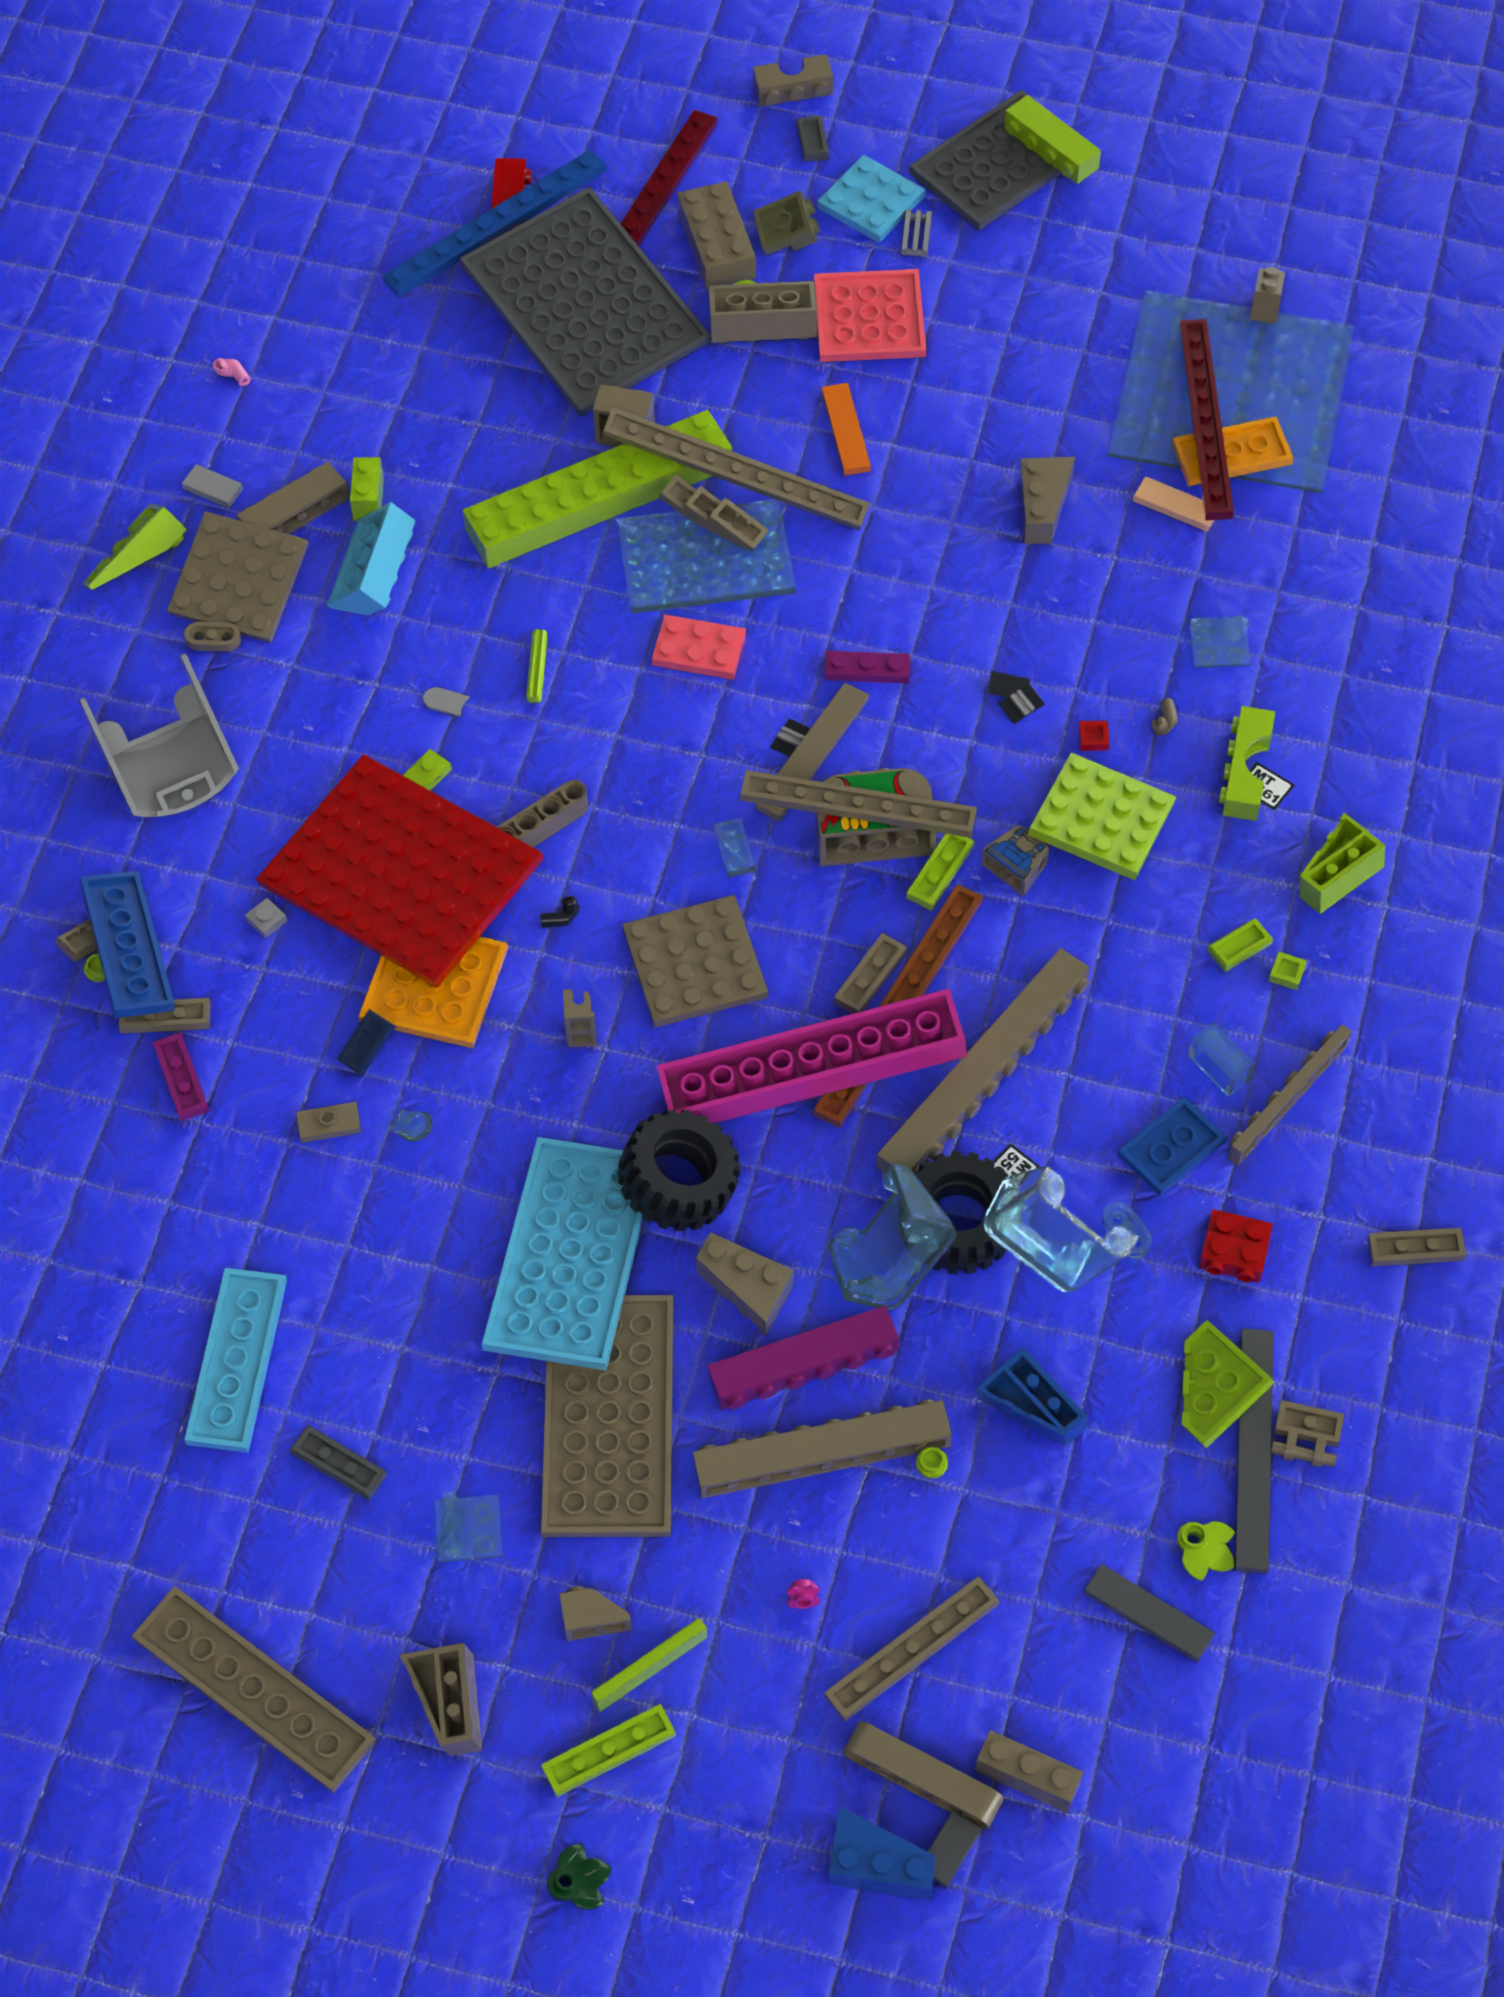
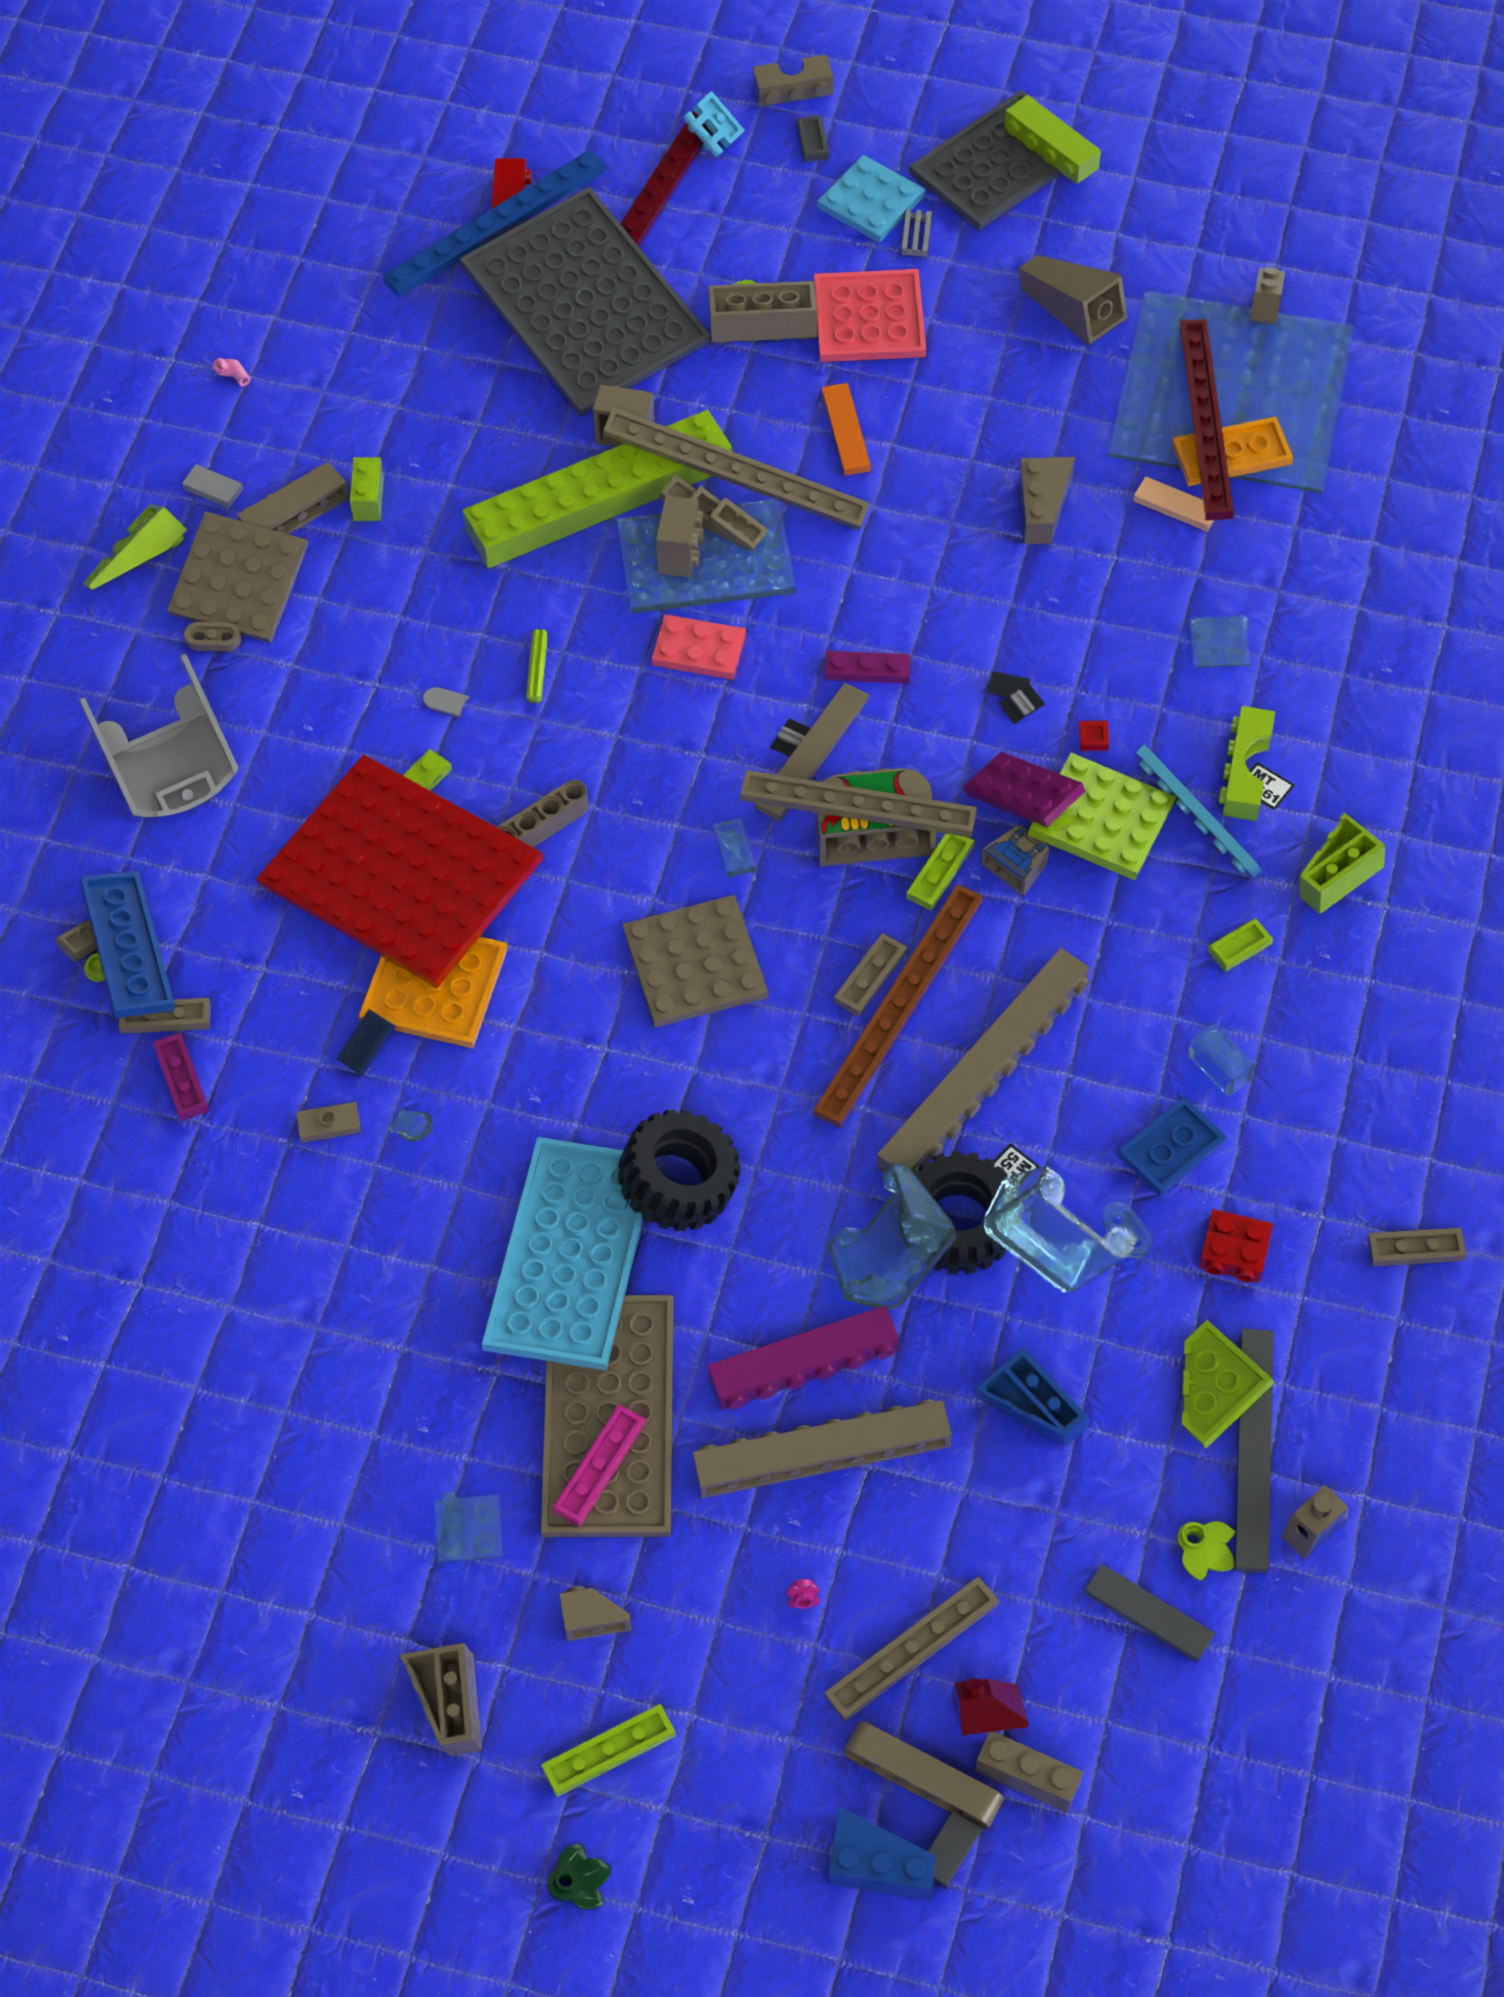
dark tan plate [131,1586,376,1794] -> none
medium azure plate [184,1268,287,1453] -> none
light grey plate [245,898,287,939] -> none
dark grey tile [290,1425,387,1501] -> none
medium azure slope [327,502,416,615] -> none
black arm [541,896,580,928] -> none
dark tan hinge [563,989,598,1047] -> none
lime tile [591,1618,707,1713] -> none
dark pink brick [656,989,967,1124] -> none
dark tan brick [677,181,756,290] -> none
dark tan wedge [696,1232,794,1337] -> none
olive plate [753,191,820,255] -> none
lime plate [916,1447,948,1479] -> none
dark tan arm [1151,698,1178,735] -> none
dark tan plate [1228,1024,1352,1166] -> none
lime plate [1269,952,1307,990] -> none
dark tan plate [1271,1400,1344,1468] -> none
none -> dark pink tile [552,1404,646,1528]
none -> dark tan brick [656,496,704,577]
none -> medium azure plate [682,91,745,157]
none -> dark red slope [952,1678,1029,1735]
none -> magenta plate [963,752,1086,827]
none -> dark tan slope [1018,255,1128,345]
none -> medium azure plate [1136,744,1262,878]
none -> dark tan torso [1281,1485,1349,1560]

